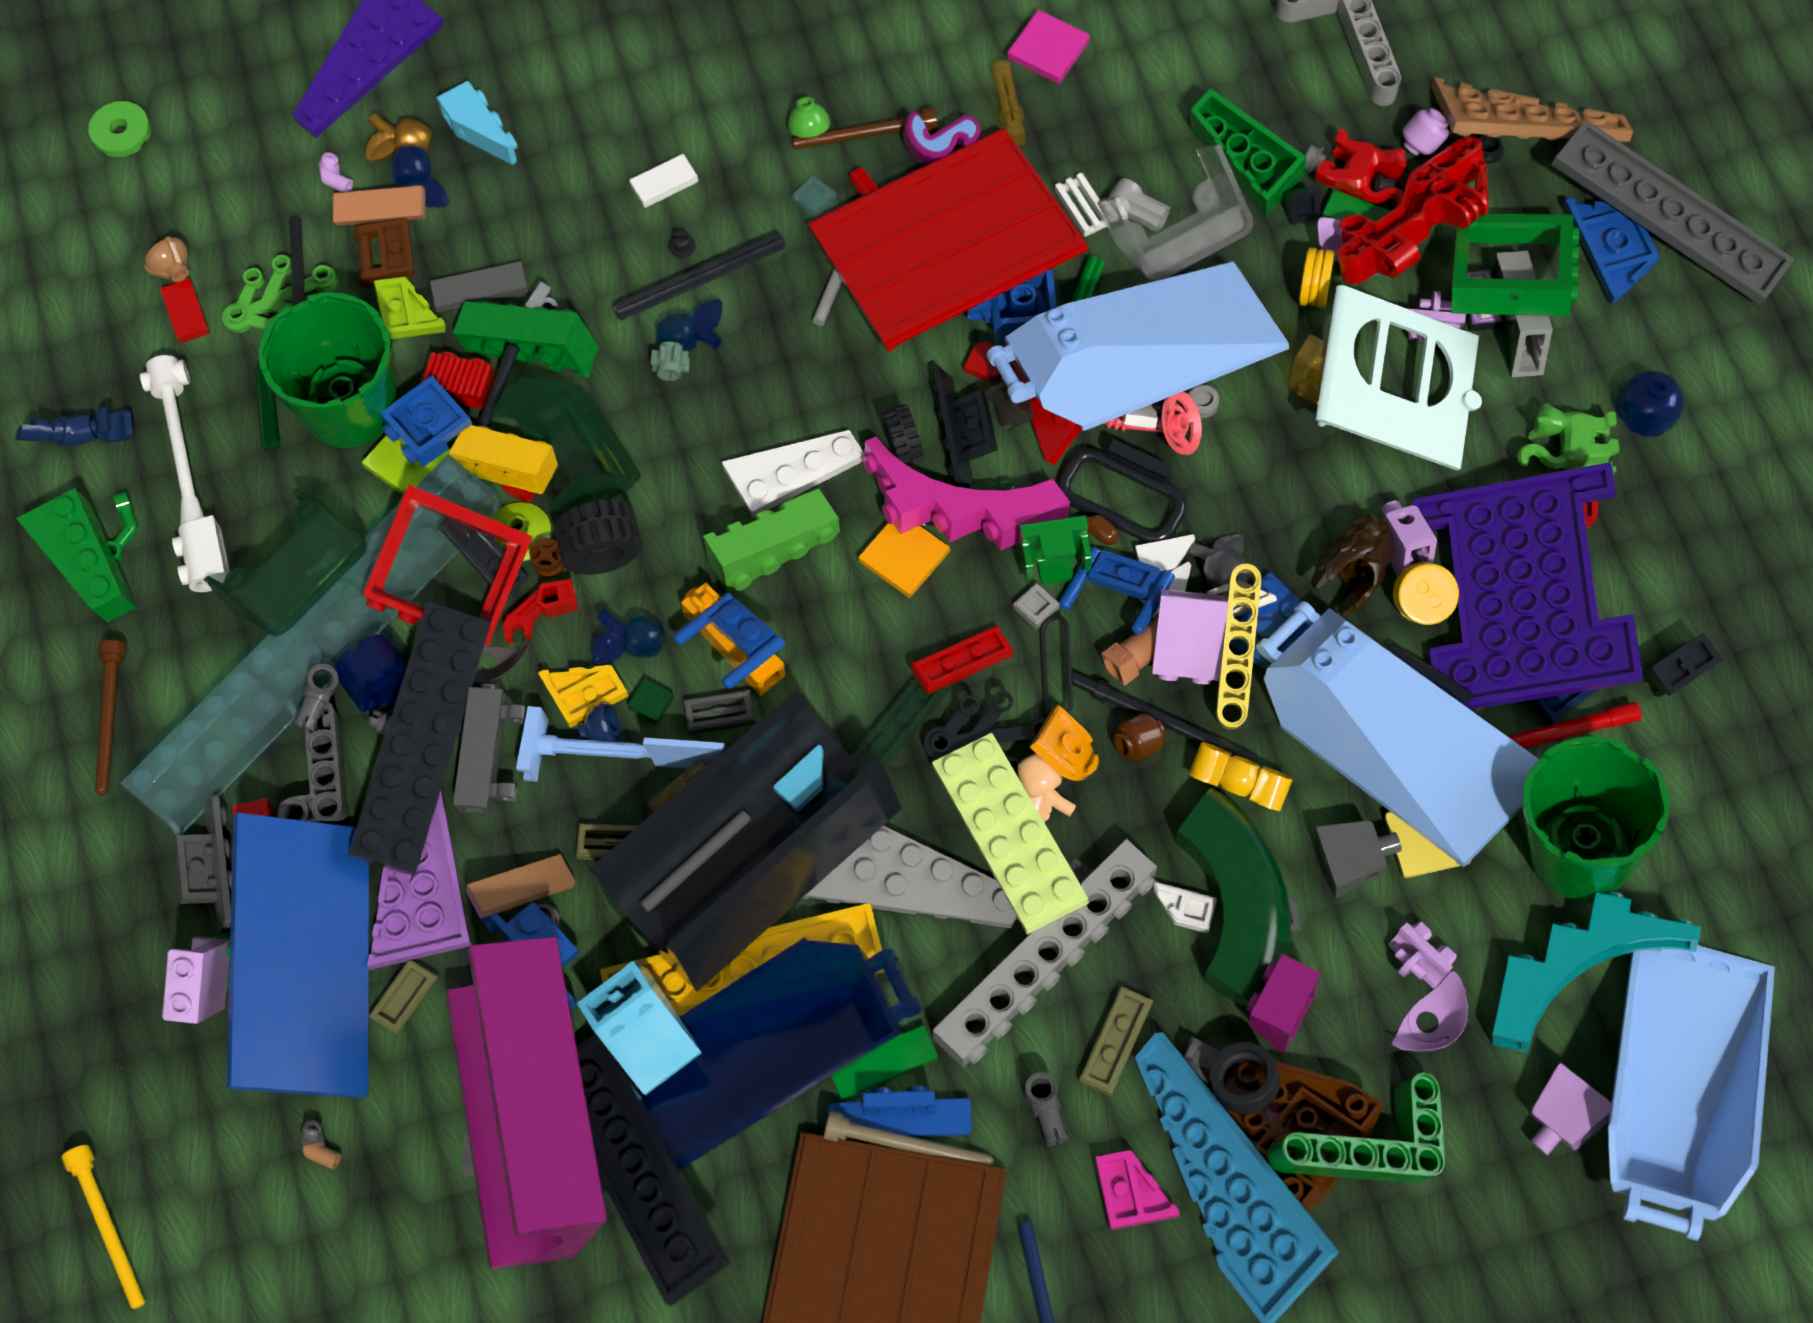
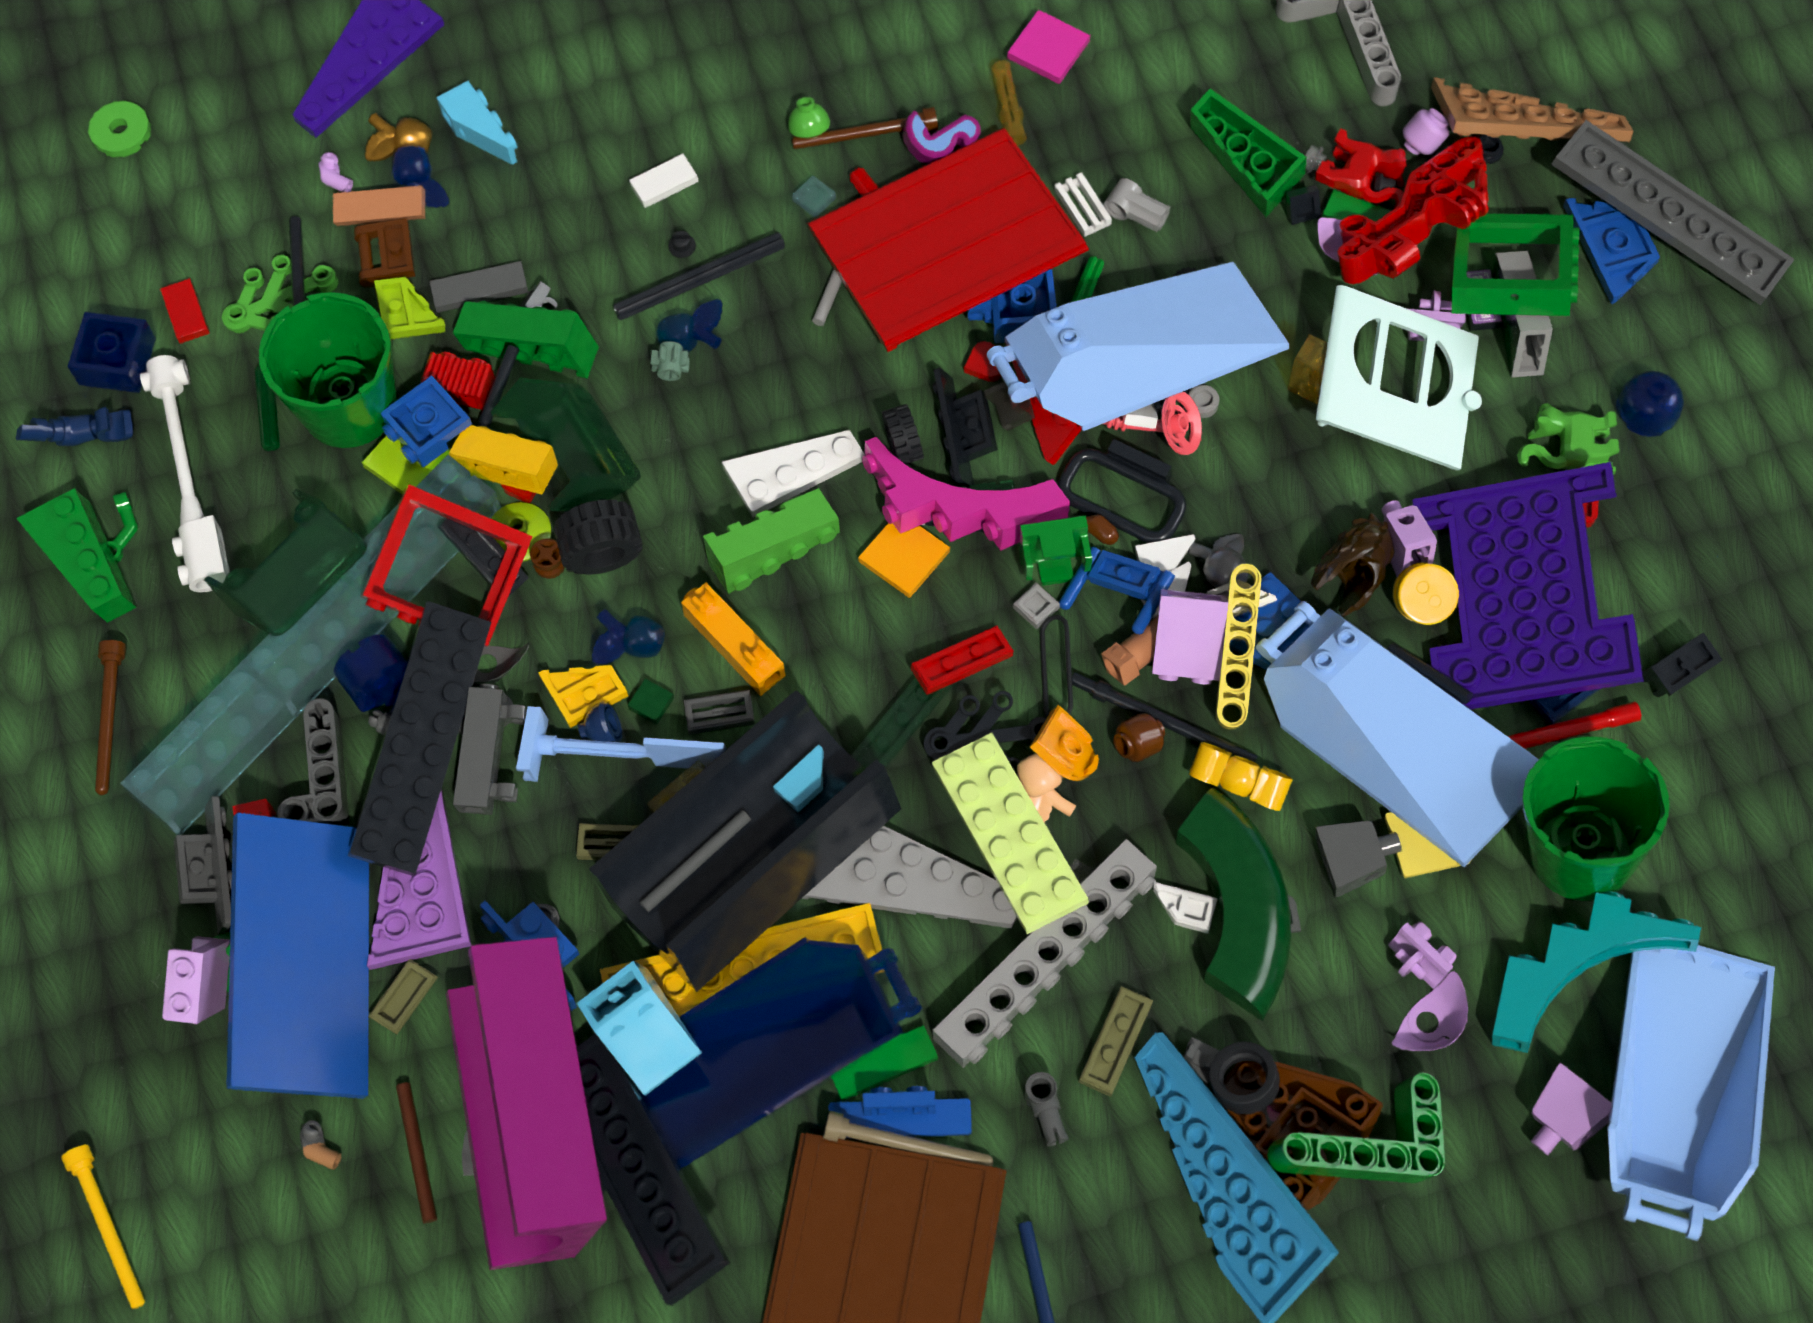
medium nougat piece [144,236,189,282] -> none
dark grey pin [293,663,338,732] -> none
medium nougat tile [466,854,575,918] -> none
red piece [503,579,578,644] -> none
blue plate [673,592,786,689] -> none
dark pink wing [1095,1150,1179,1230] -> none
clear windscreen [1097,144,1253,280] -> none
magenta slope [1246,954,1321,1054] -> none
yellow head [1299,247,1335,309] -> none
none -> clear blue brick [67,312,156,393]
none -> copper bar [396,1083,437,1224]

